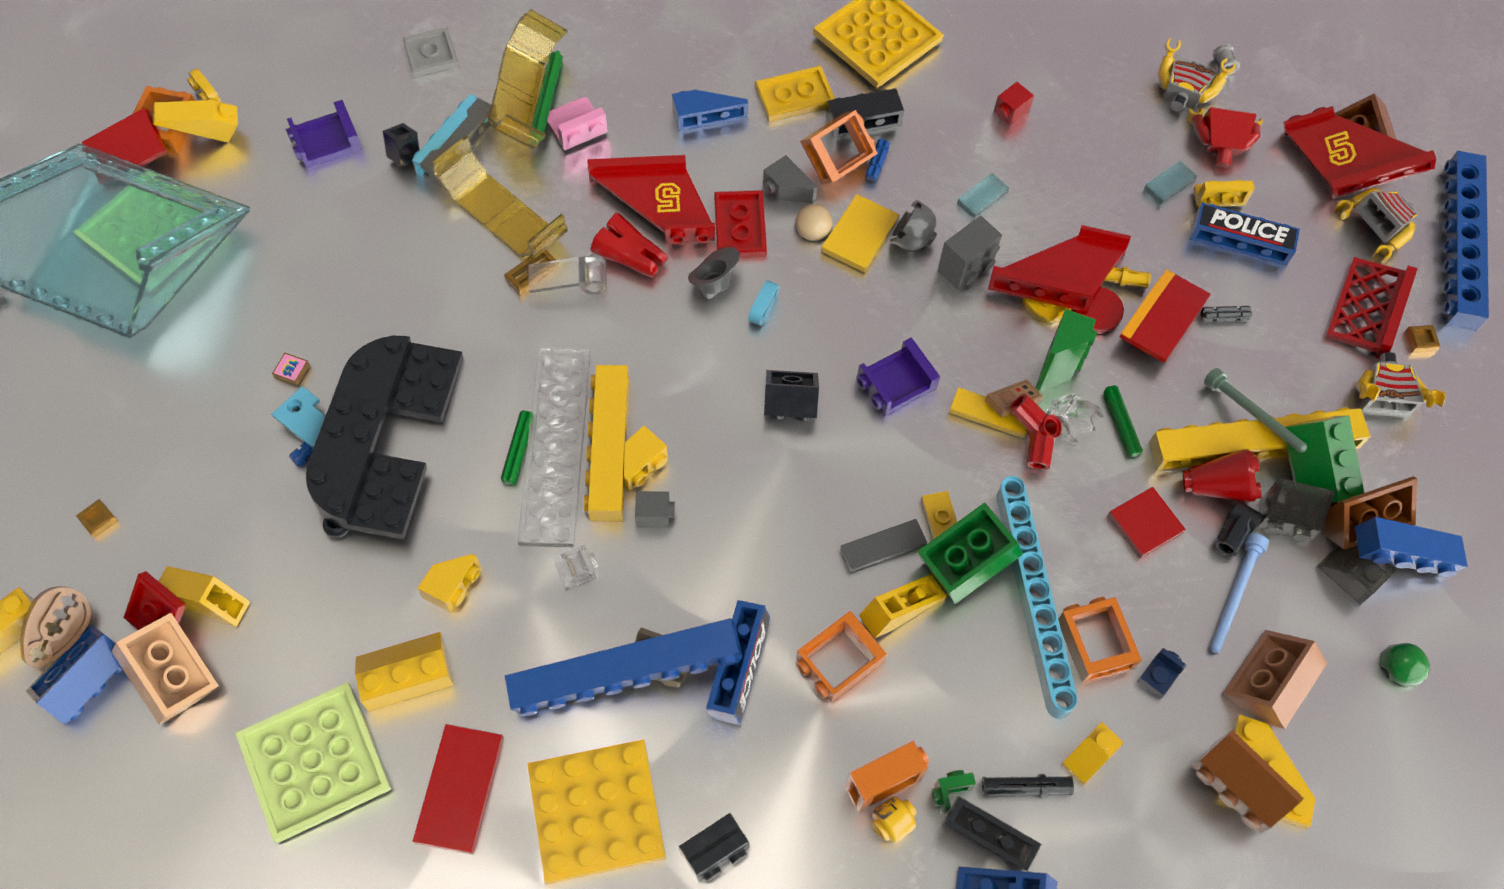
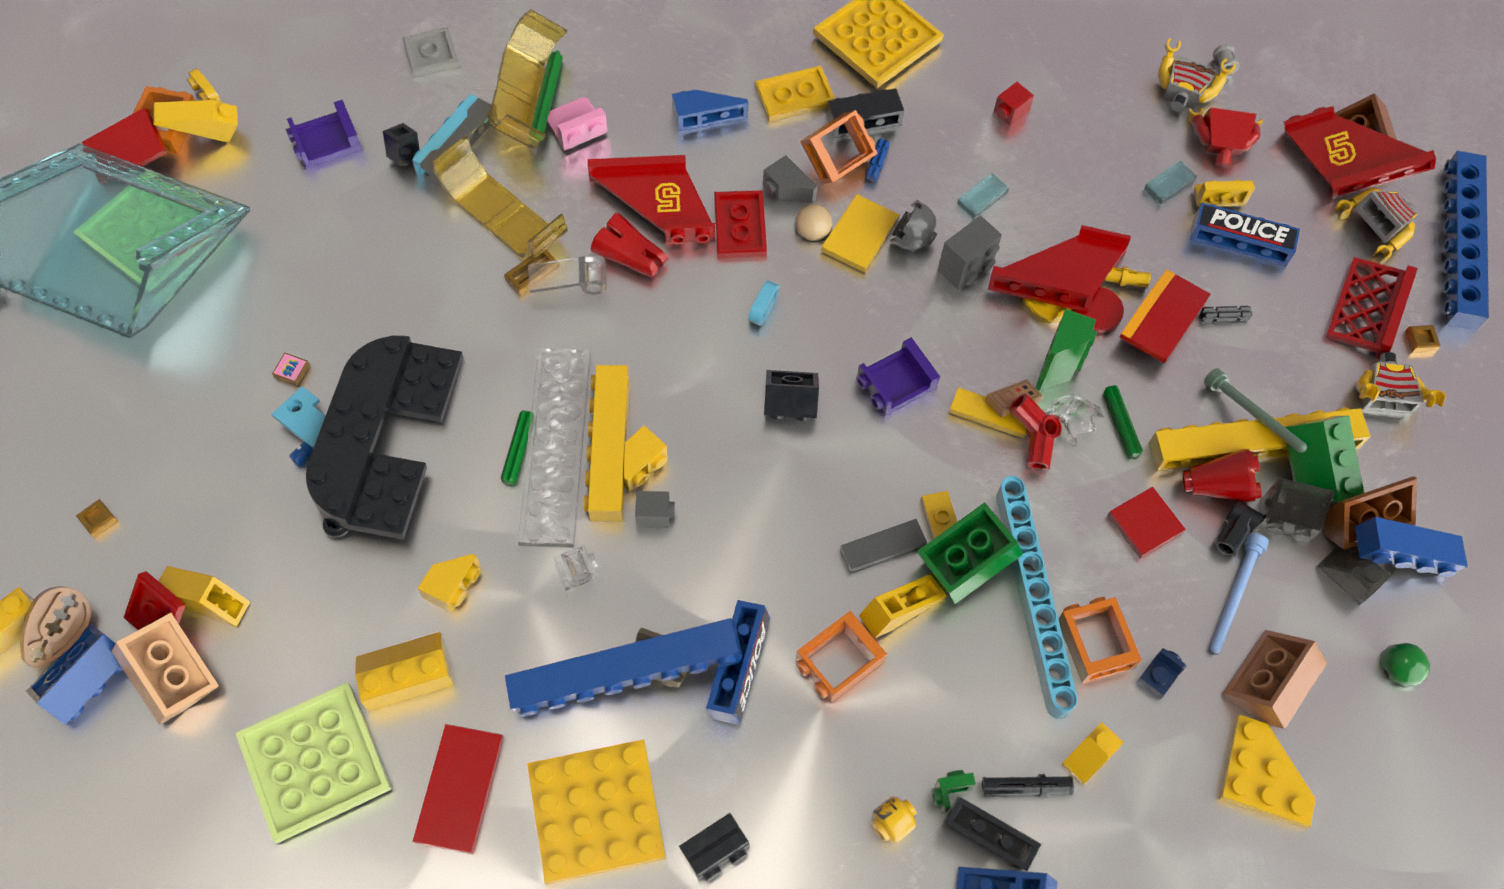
dark grey piece [688,247,740,299] -> none
orange window [845,740,929,813] -> none
dark orange slope [1192,730,1304,833] -> none

